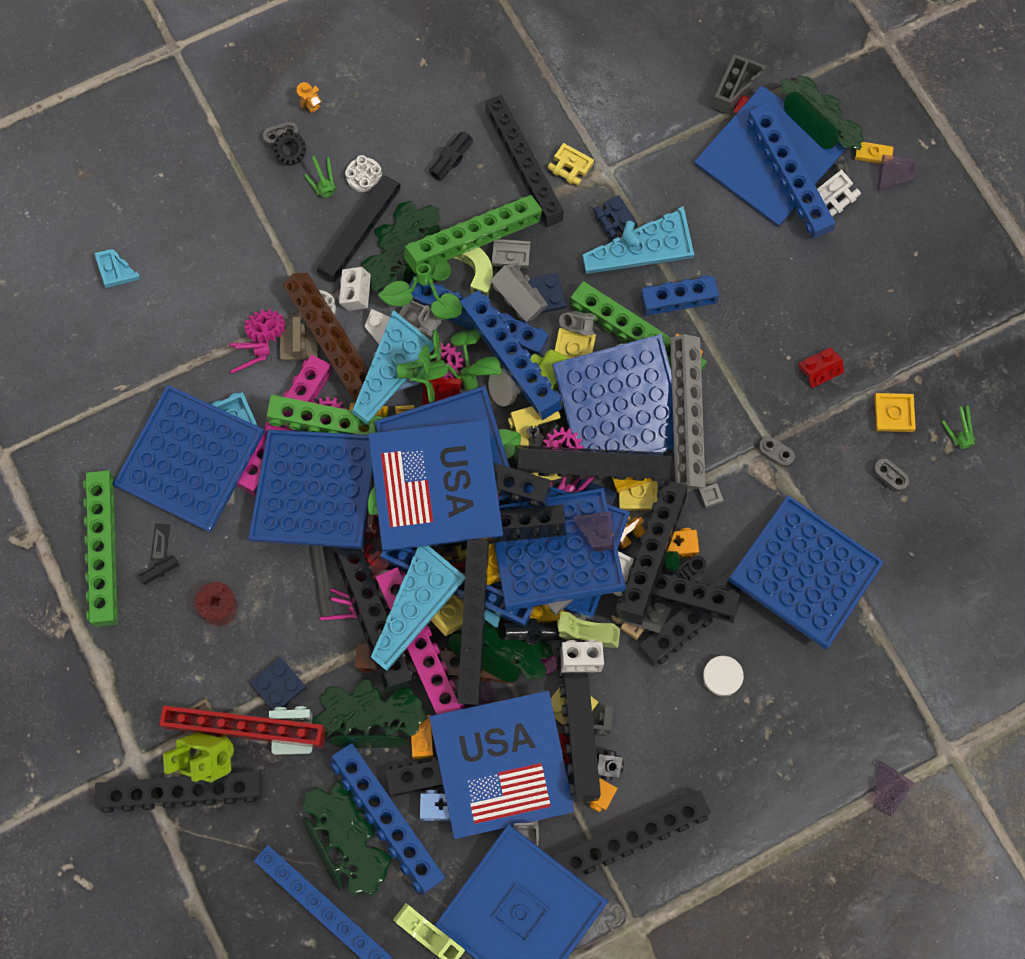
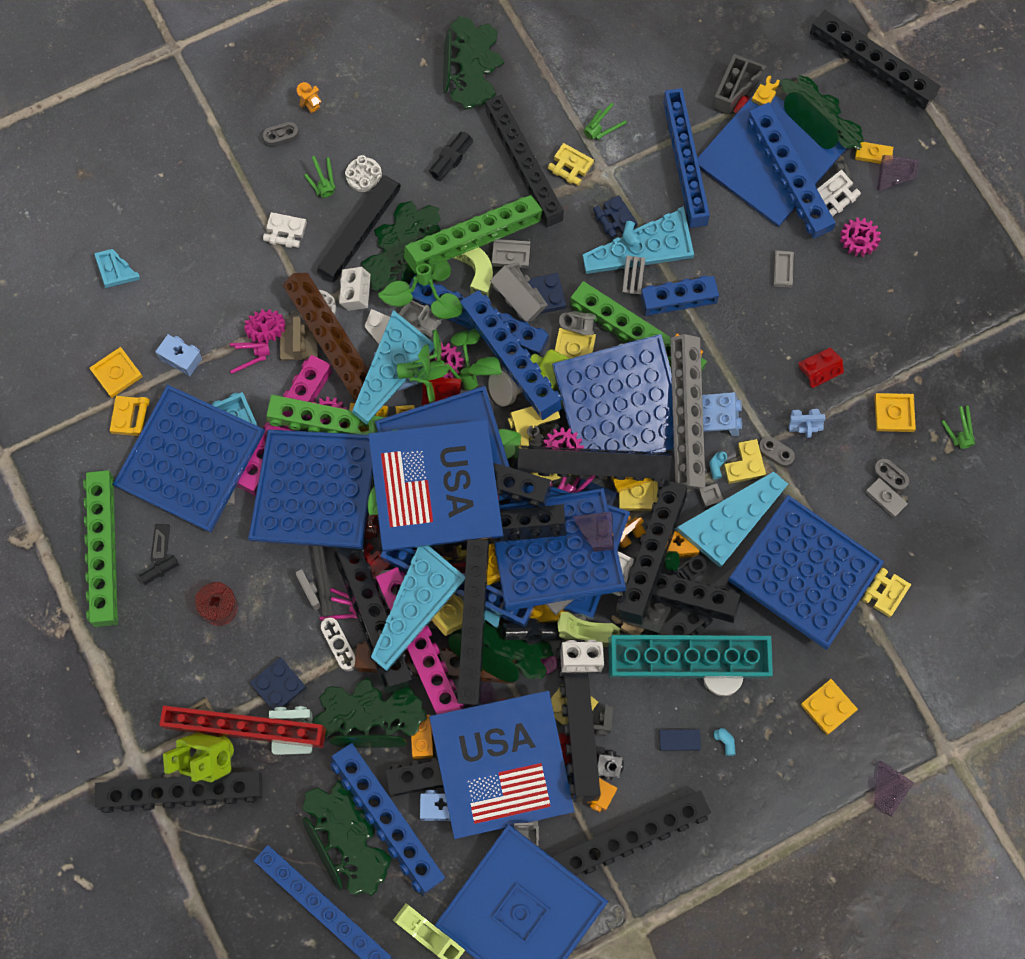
black tyre [273,131,306,166] -> none
none -> yellow plate [90,347,143,398]
none -> yellow plate [110,396,150,436]
none -> light blue brick [155,334,202,377]
none -> white plate [263,212,307,248]
none -> light grey plate [296,569,321,610]
none -> white beam [321,618,356,671]
none -> dark green plant [443,16,504,109]
none -> bright green plant [583,103,627,140]
none -> teal brick [608,635,773,679]
none -> light grey tile [622,255,645,295]
none -> dark blue tile [659,729,701,751]
none -> blue brick [663,88,710,228]
none -> medium azure wing [675,472,788,567]
none -> light blue bracket [702,392,742,436]
none -> medium azure arm [709,451,727,479]
none -> medium azure arm [713,728,736,756]
none -> light yellow plate [724,439,766,484]
none -> yellow plate [752,75,780,106]
none -> light grey tile [773,250,794,288]
none -> light blue hips [788,409,826,438]
none -> yellow plate [800,679,858,735]
none -> black brick [810,10,941,110]
none -> dark pink gear [840,217,881,257]
none -> light yellow plate [862,568,911,618]
none -> light grey plate [865,478,908,518]

